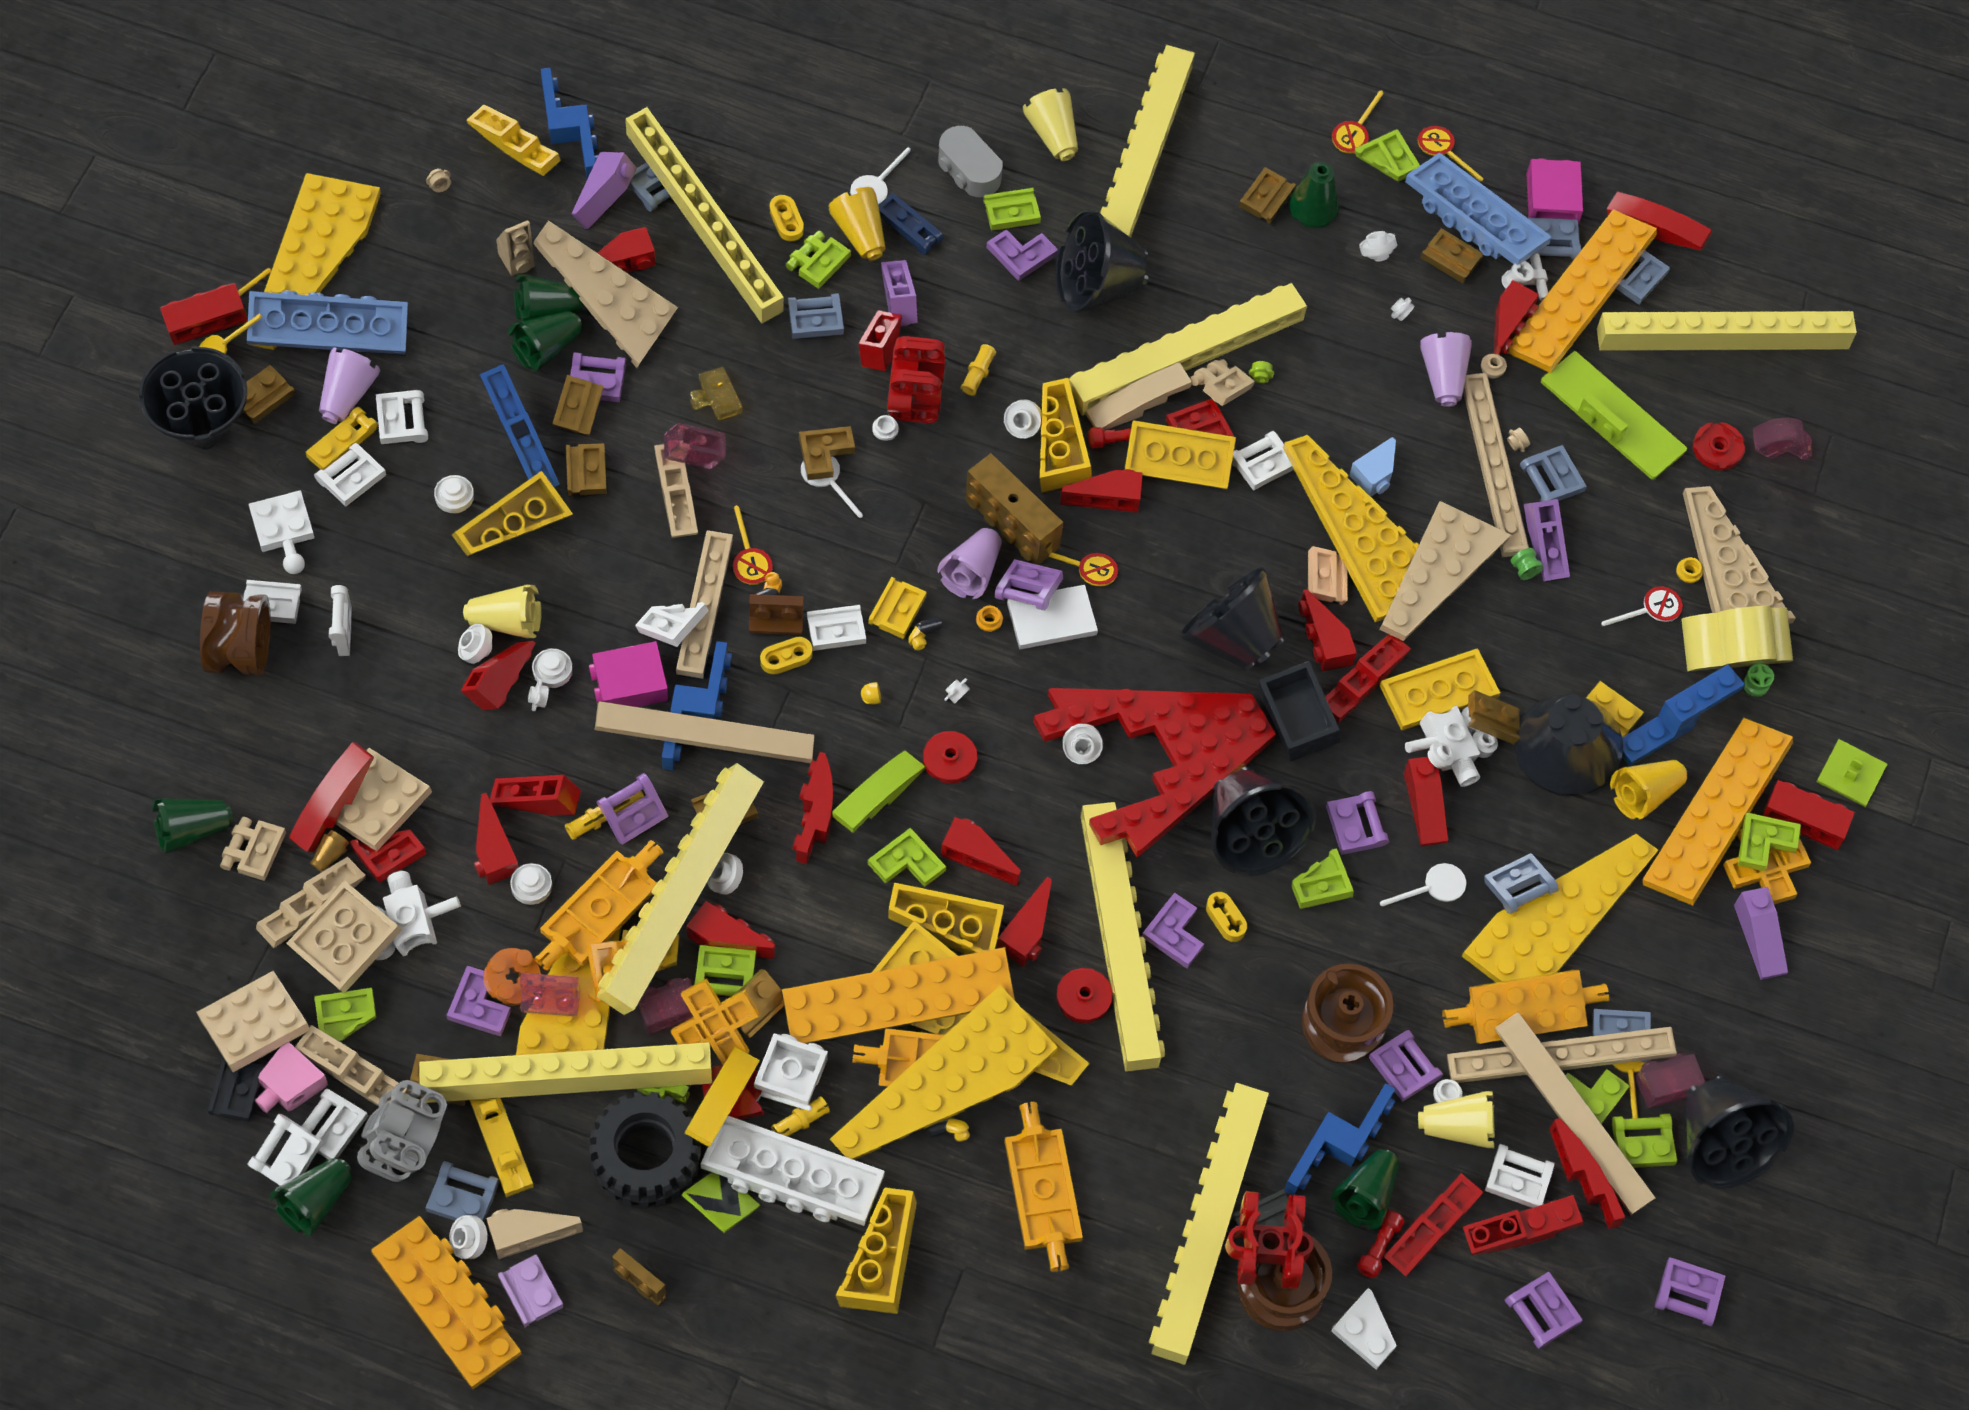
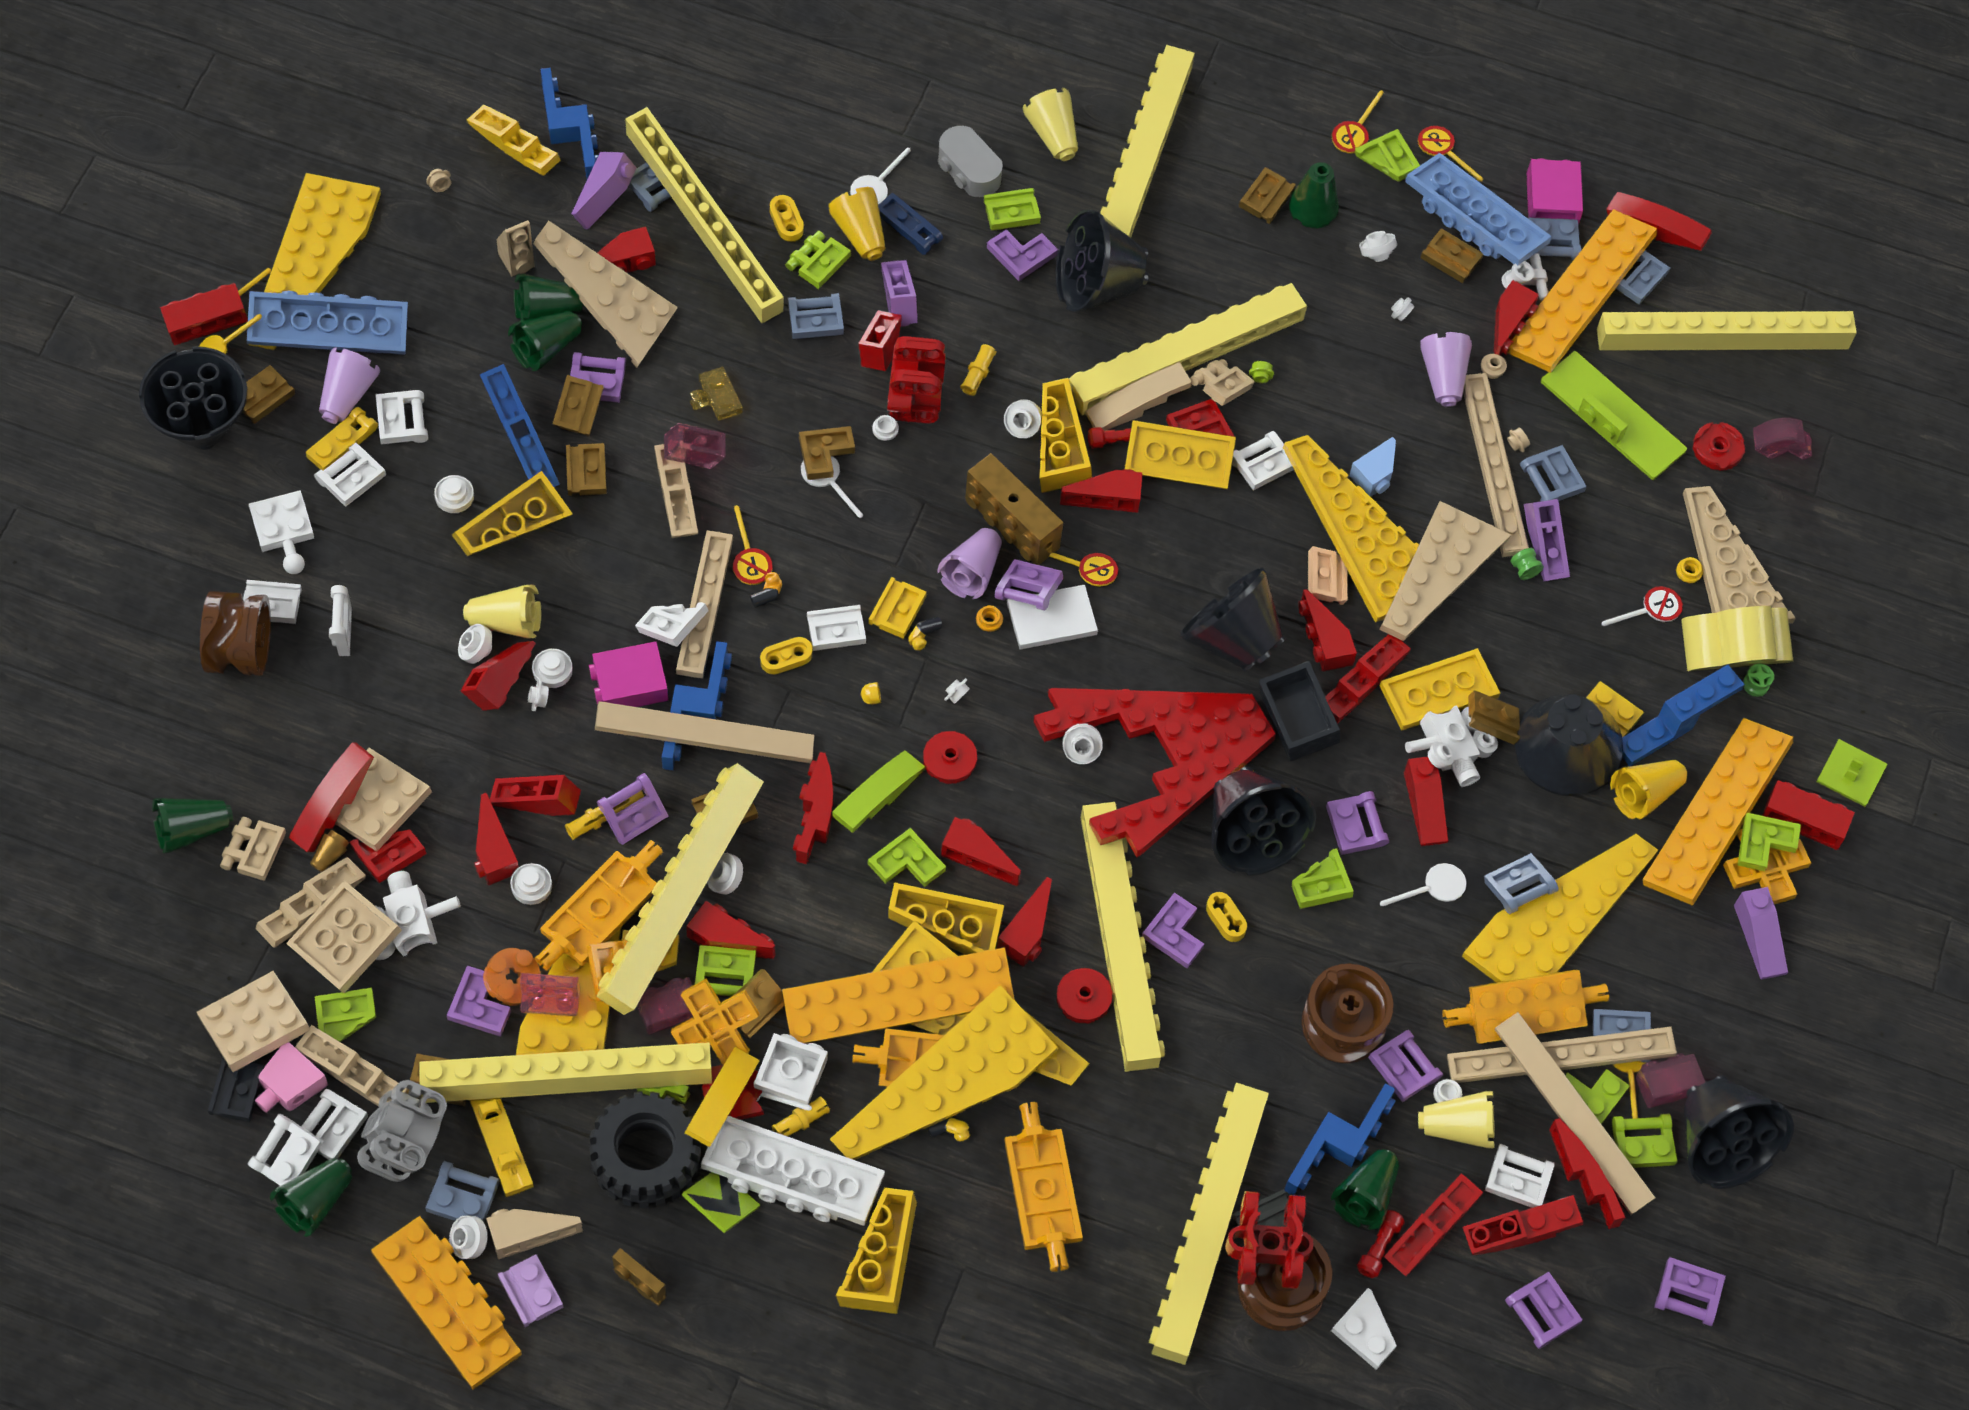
reddish brown bracket [749,594,804,635] -> none

